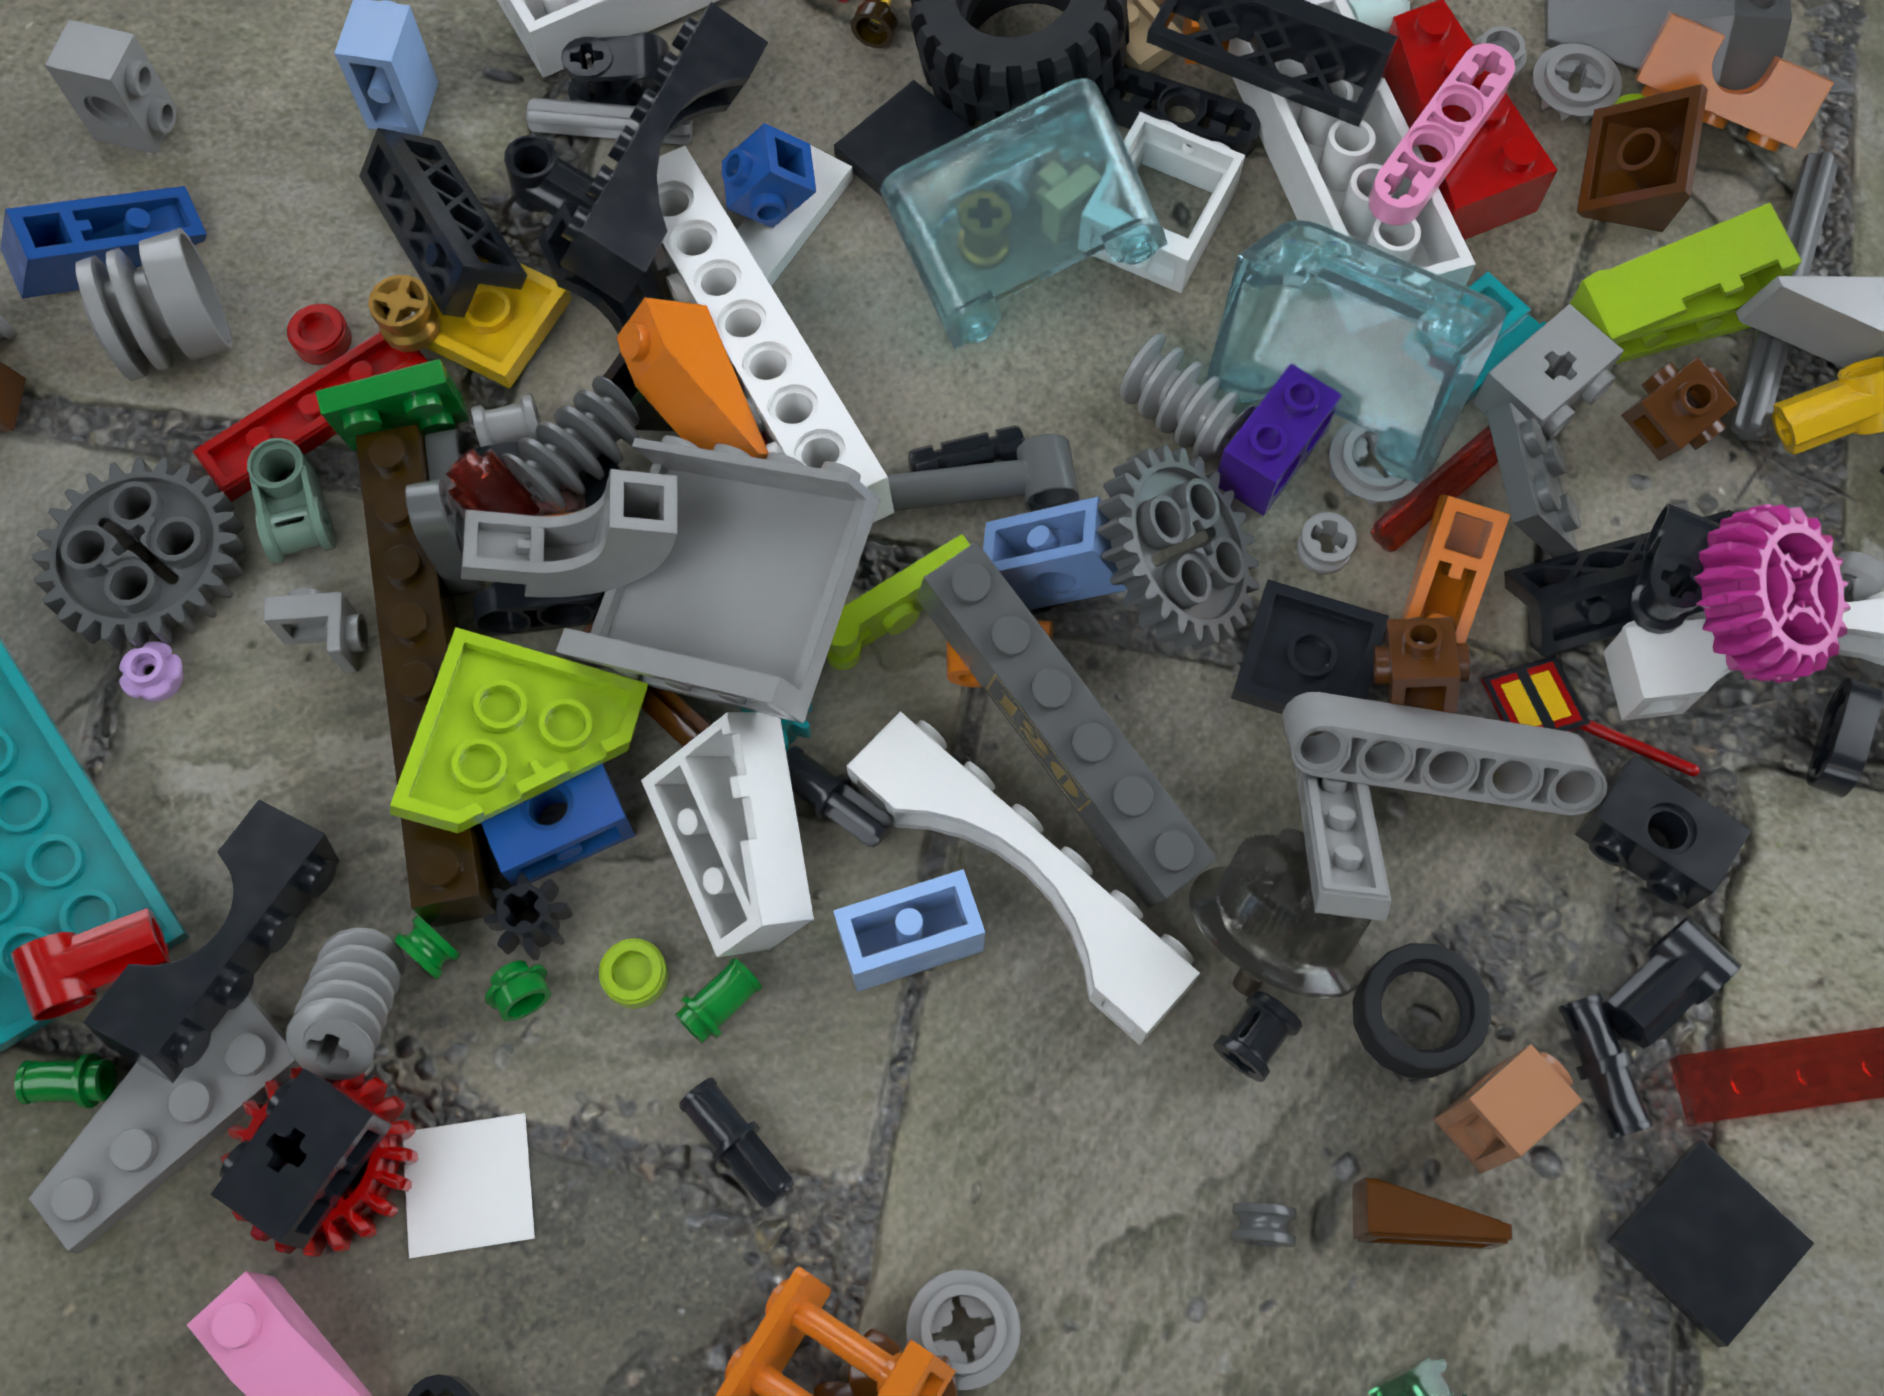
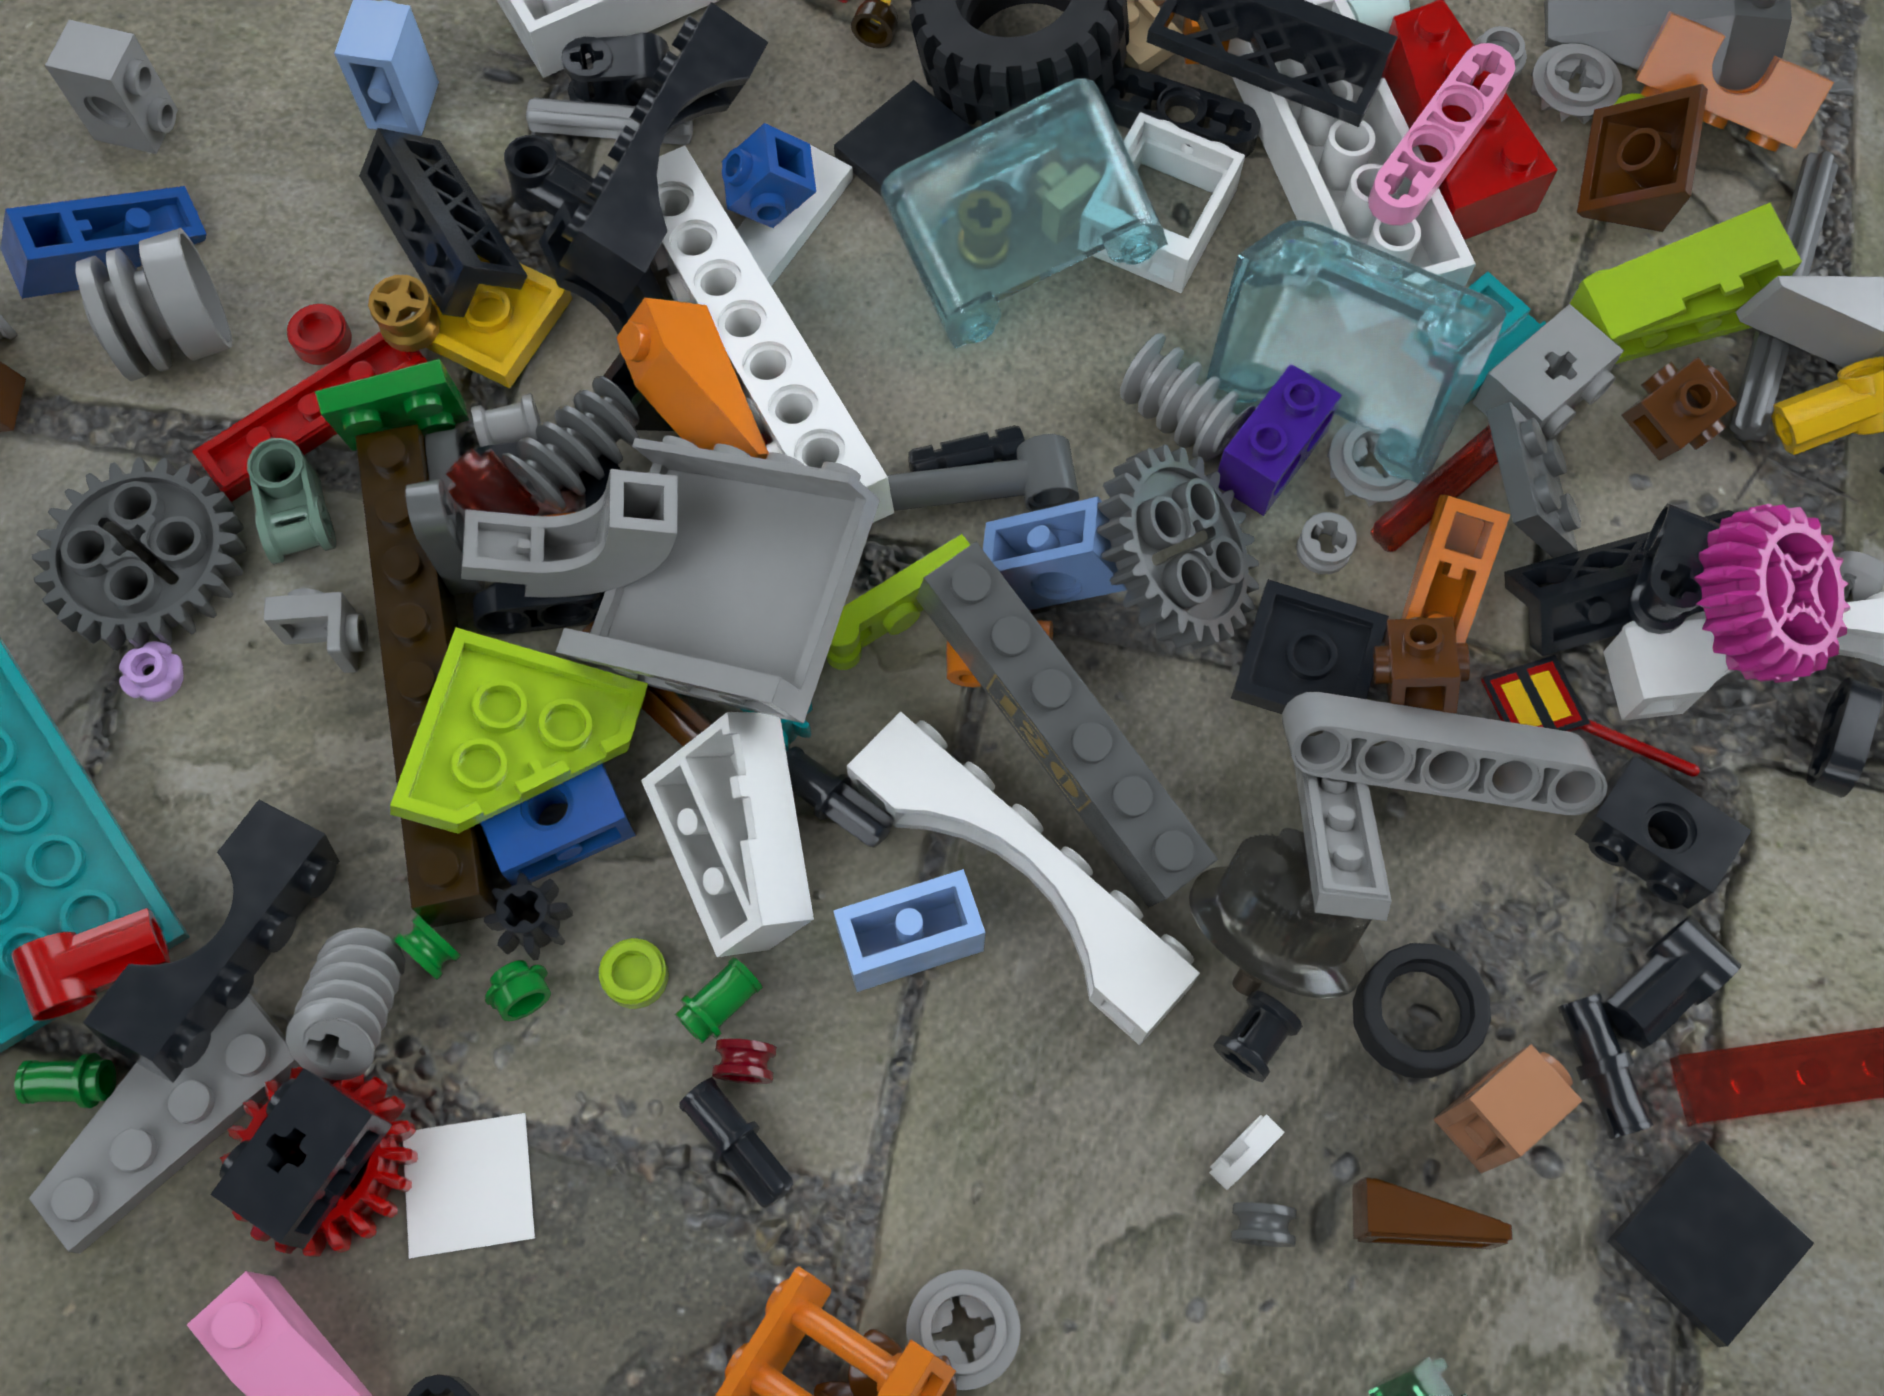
none -> dark red bush [712,1038,777,1084]
none -> white tile [1209,1114,1285,1190]

